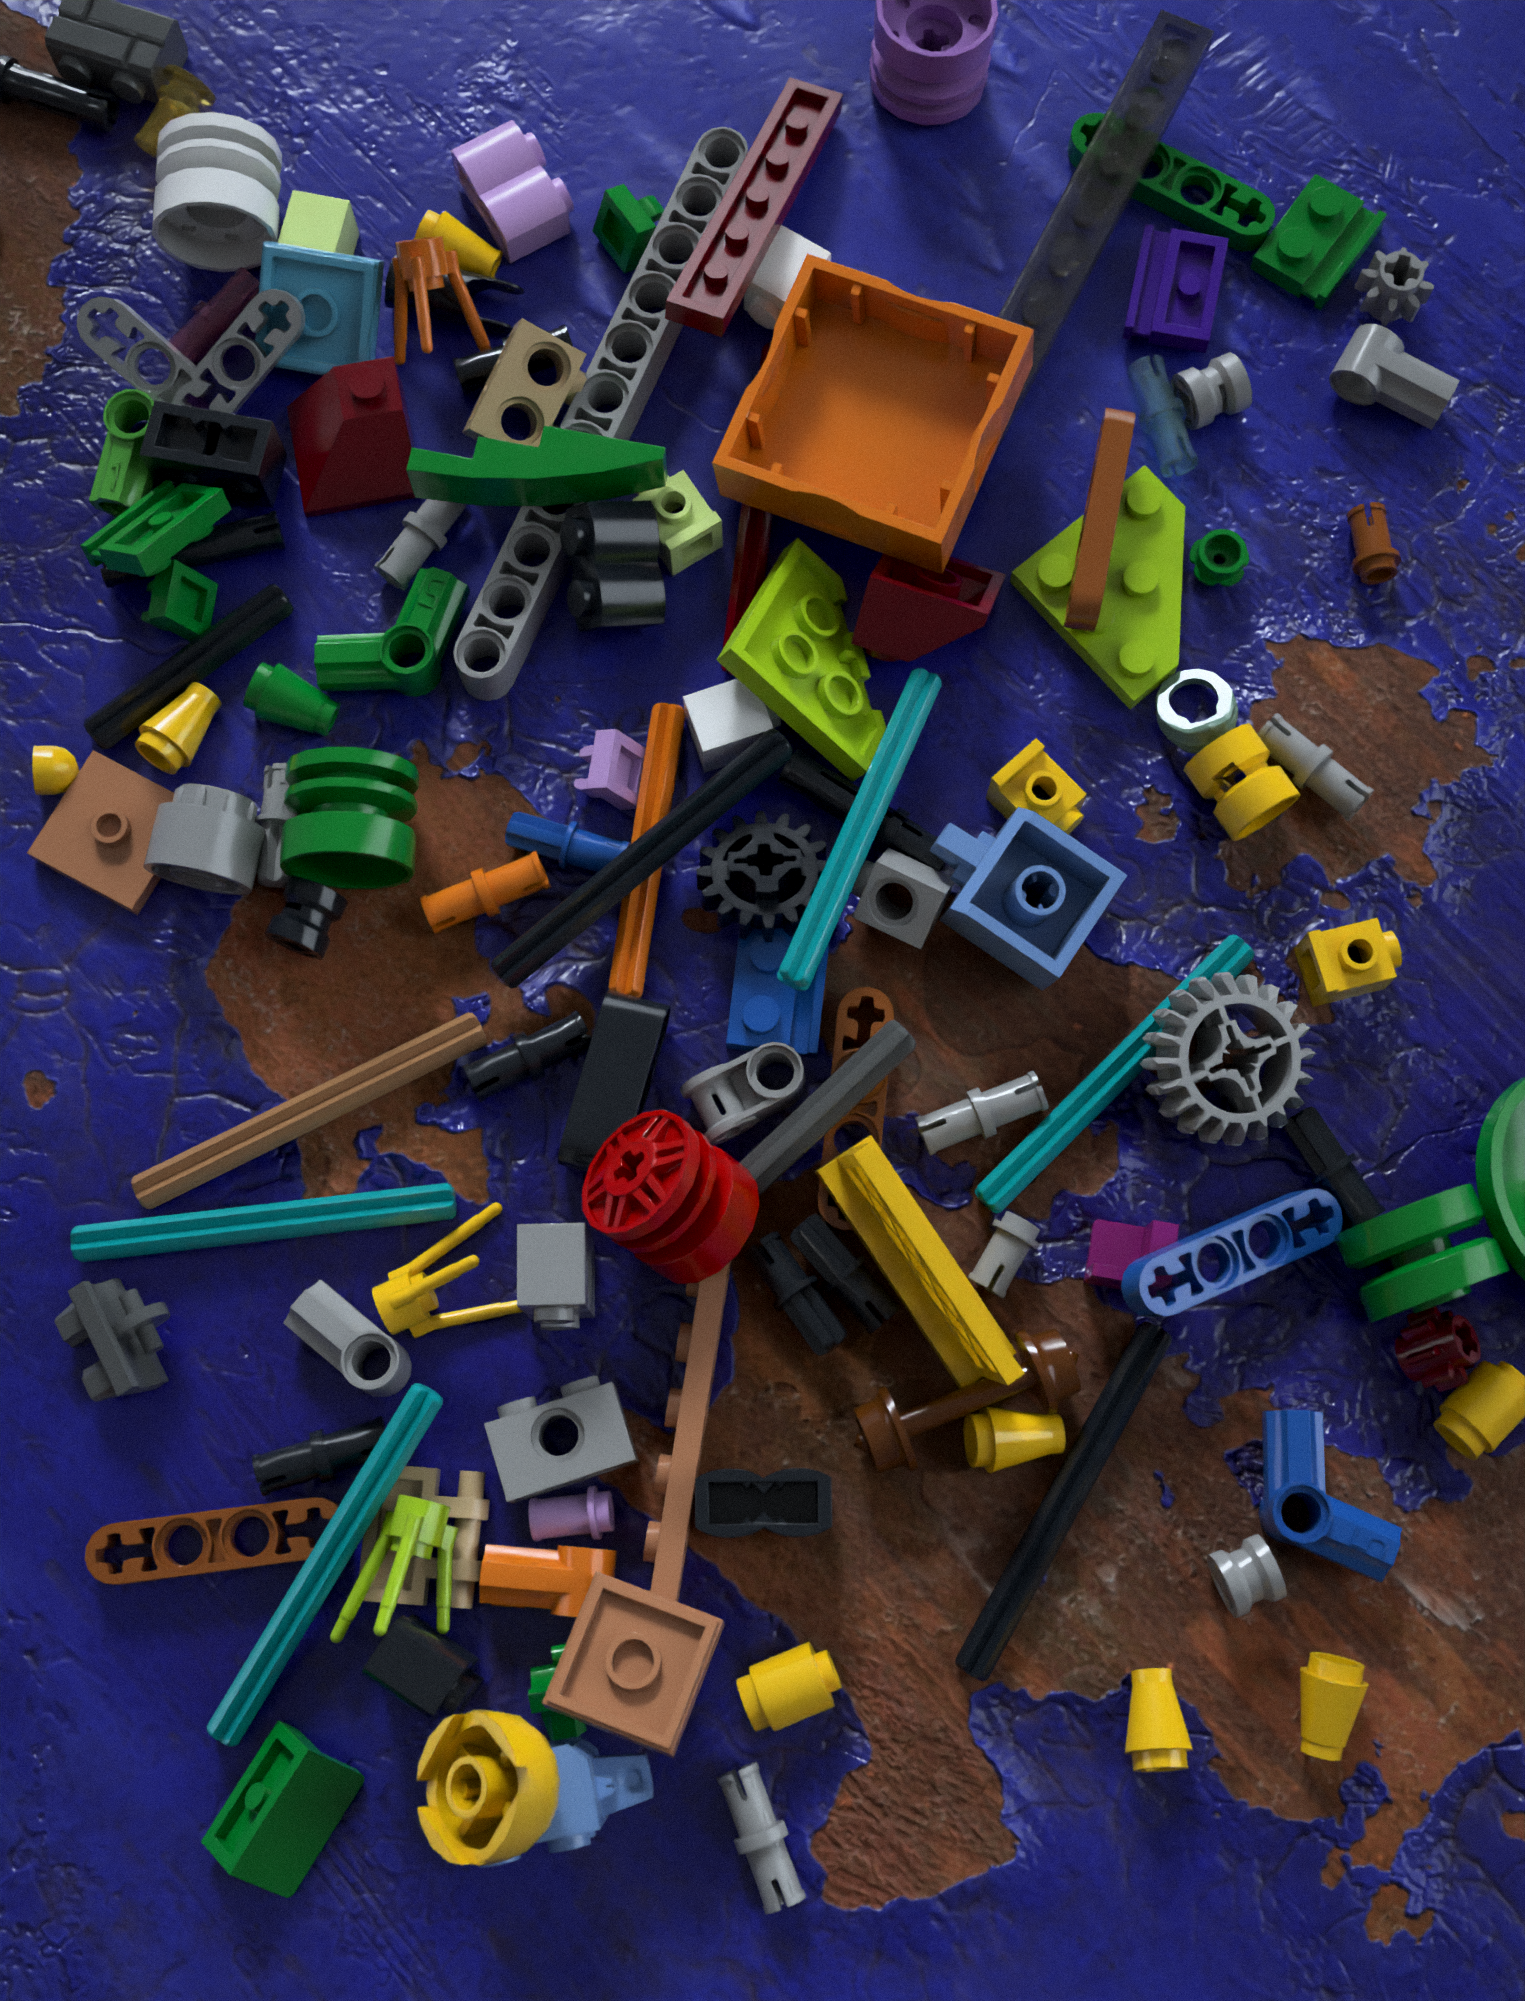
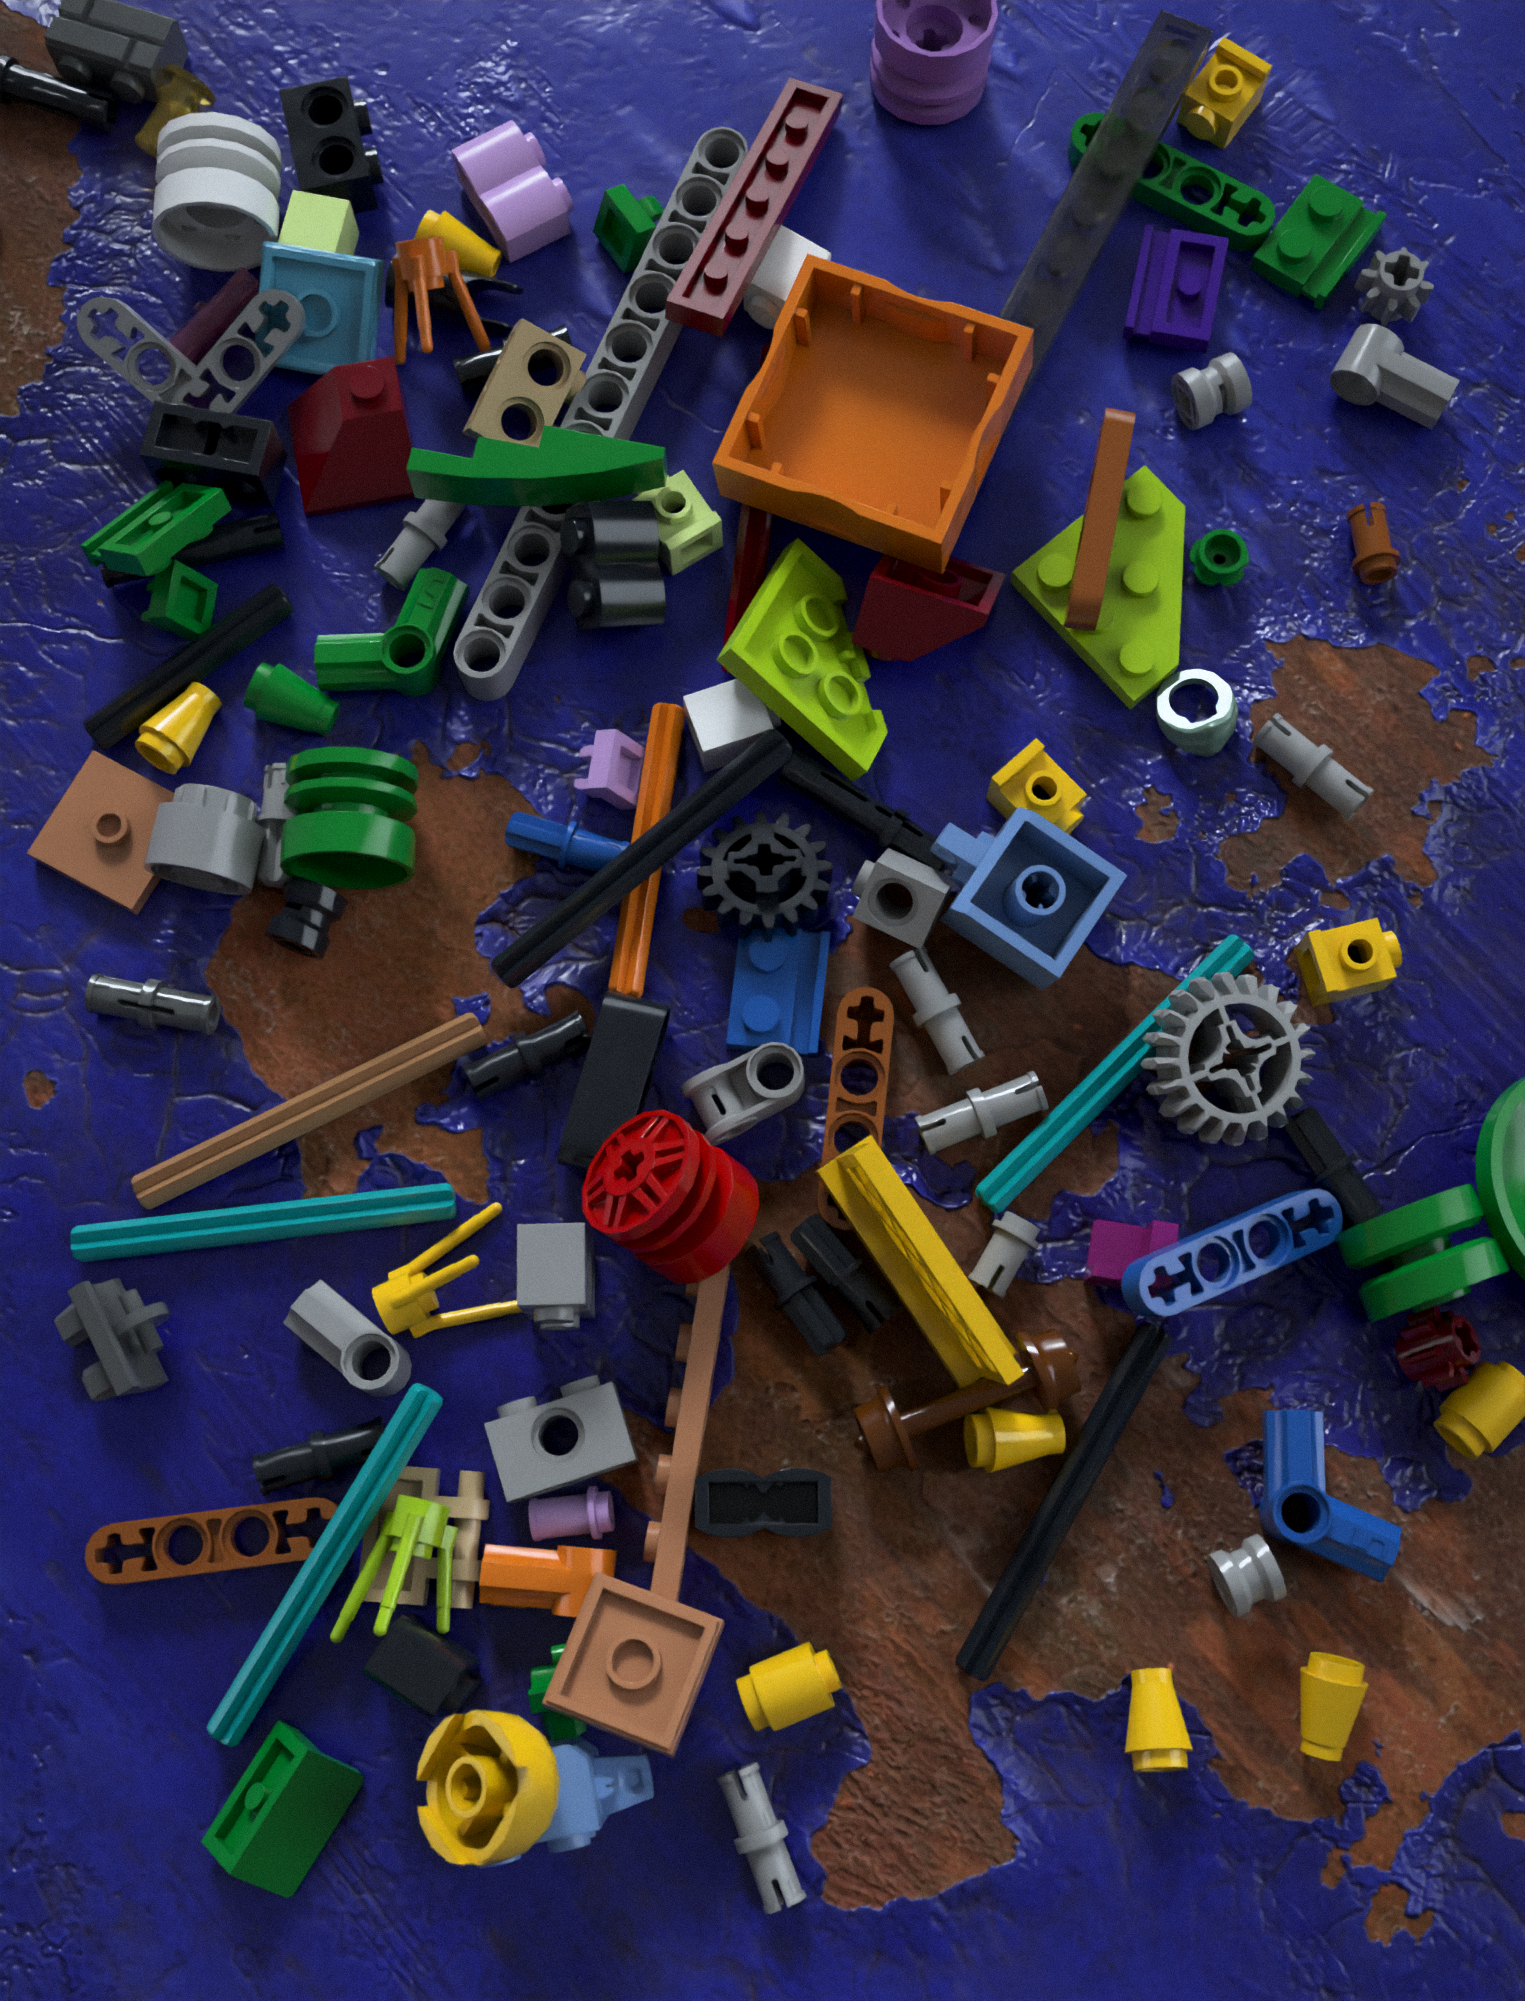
yellow hinge [32,746,79,795] -> none
bright green piece [89,389,154,518] -> none
orange pin [420,851,551,934] -> none
dark grey axle [739,1020,917,1196] -> none
teal axle [777,668,942,991] -> none
clear light blue pin [1127,355,1199,477] -> none
yellow wheel [1183,723,1301,841] -> none
none -> dark grey pin [84,973,221,1035]
none -> black brick [279,76,384,214]
none -> light grey pin [889,946,985,1075]
none -> yellow brick [1176,37,1272,150]

